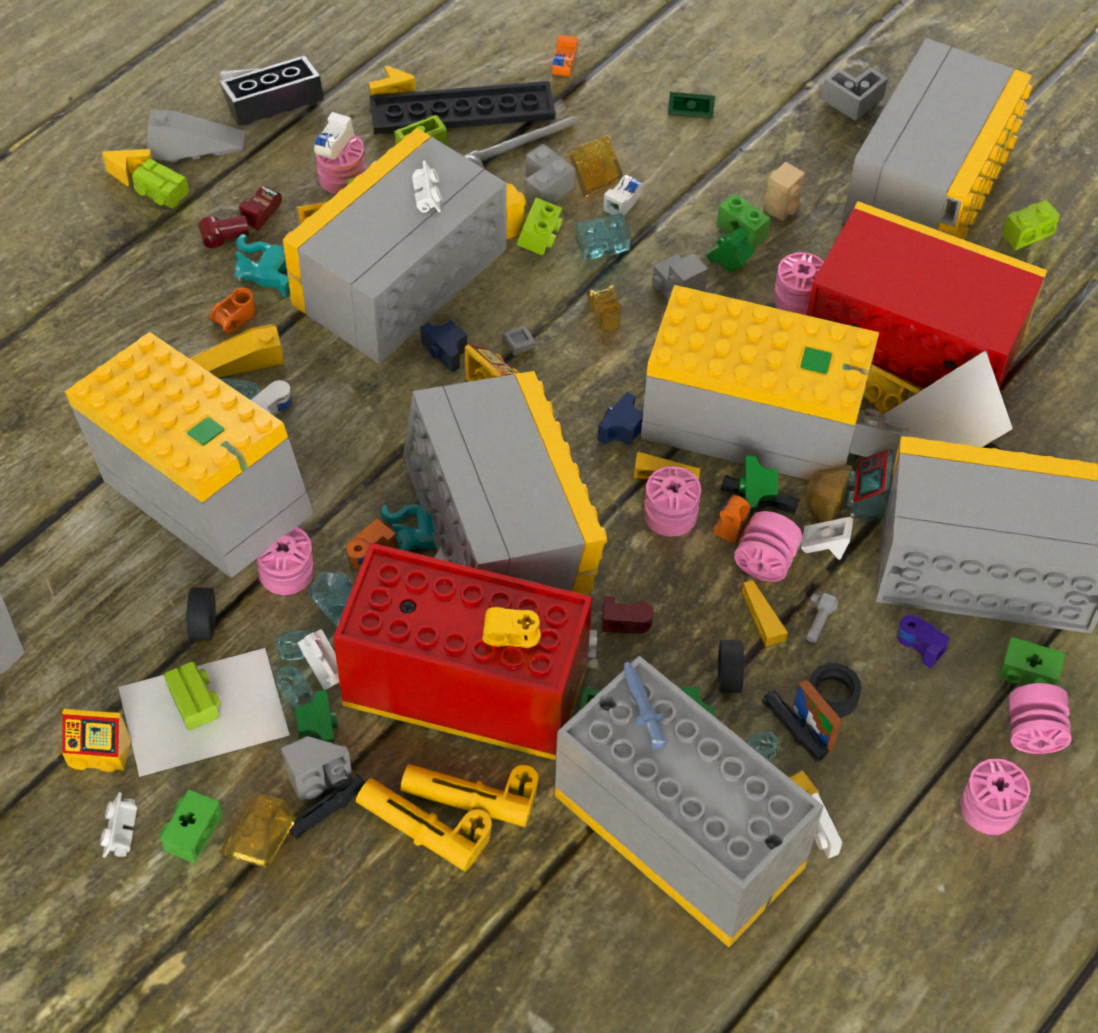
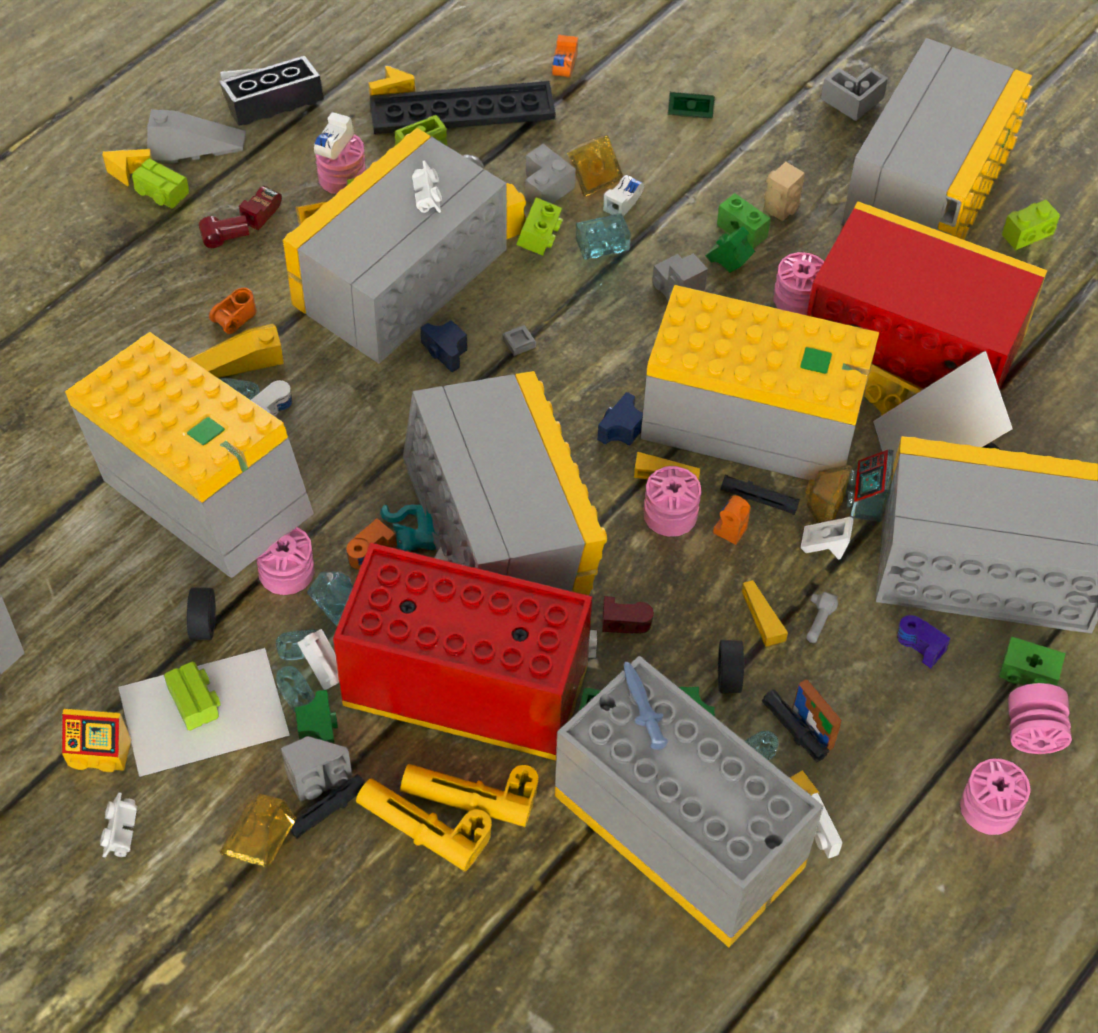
bright green brick [160,790,223,864] -> none
teal animal [234,234,290,298] -> none
yellow slope [465,344,519,382] -> none
light grey bar [467,116,576,161] -> none
yellow piece [482,607,541,648] -> none
clear yellow piece [587,285,621,332] -> none
bright pink wheel [734,511,803,582] -> none
green brick [738,456,778,513] -> none
black tyre [809,663,862,718] -> none
light grey brick [849,409,909,464] -> none

